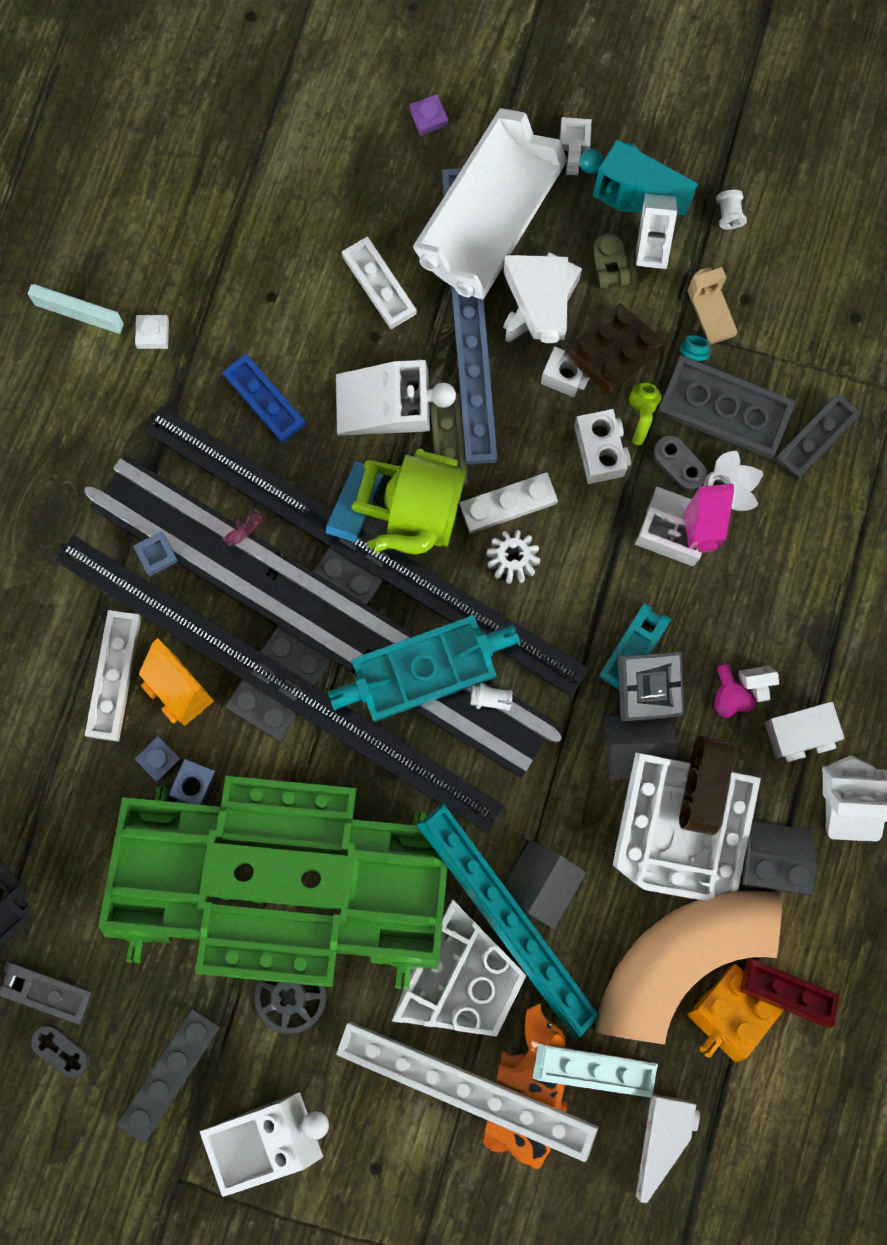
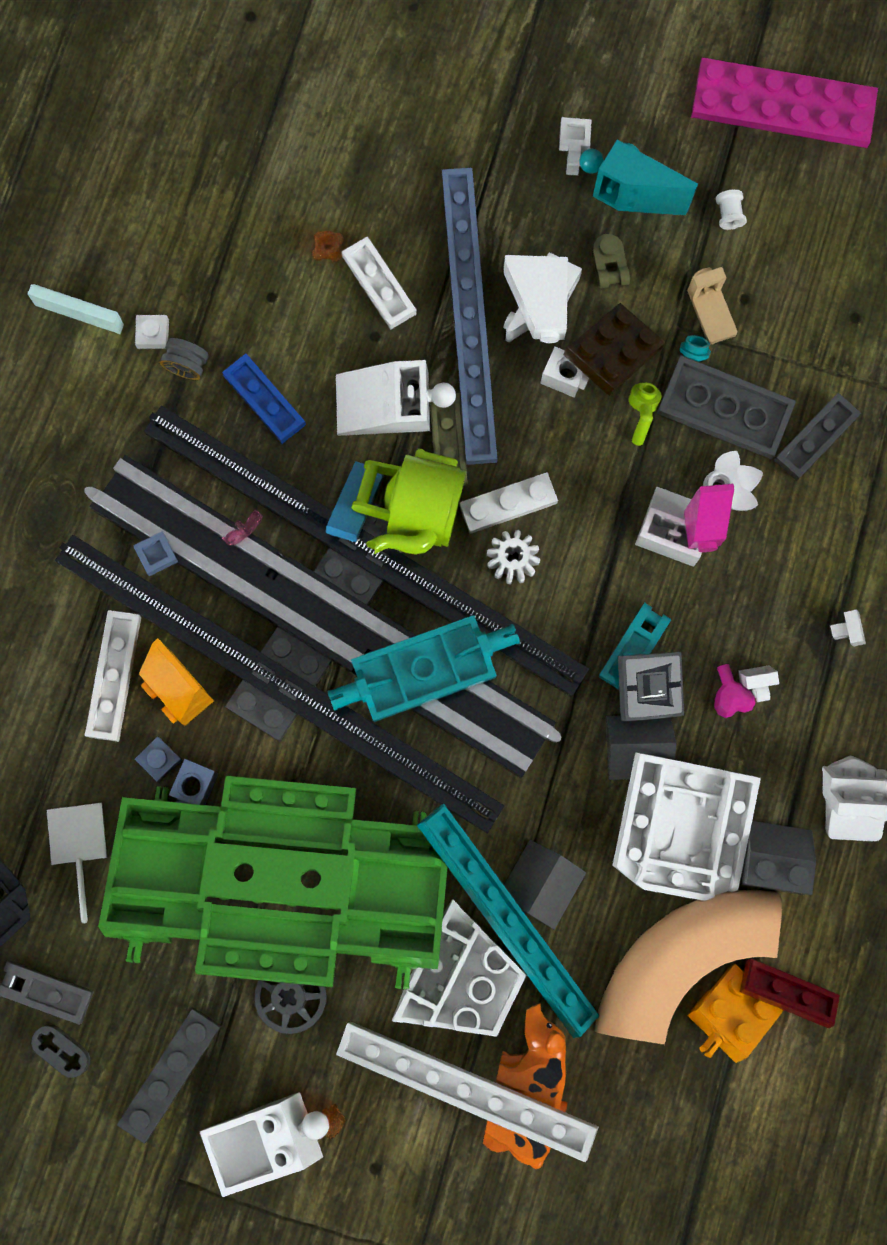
medium lavender plate [409,94,448,136] -> none
white cylinder [413,108,567,299] -> none
white pin [470,683,513,711] -> none
light aqua tile [533,1044,658,1098] -> none
white brick [574,409,631,484] -> none
white brick [636,193,677,269] -> none
white slope [636,1094,700,1203] -> none
flat silver plate [653,436,707,492] -> none
dark brown beam [679,736,735,835] -> none
white brick [764,702,845,762] -> none
none -> white piece [47,803,107,923]
none -> dark grey wheel [159,338,209,380]
none -> clear orange plate [312,231,344,262]
none -> clear orange plate [321,1104,345,1140]
none -> dark pink plate [691,58,878,148]
none -> white tile [830,610,866,646]

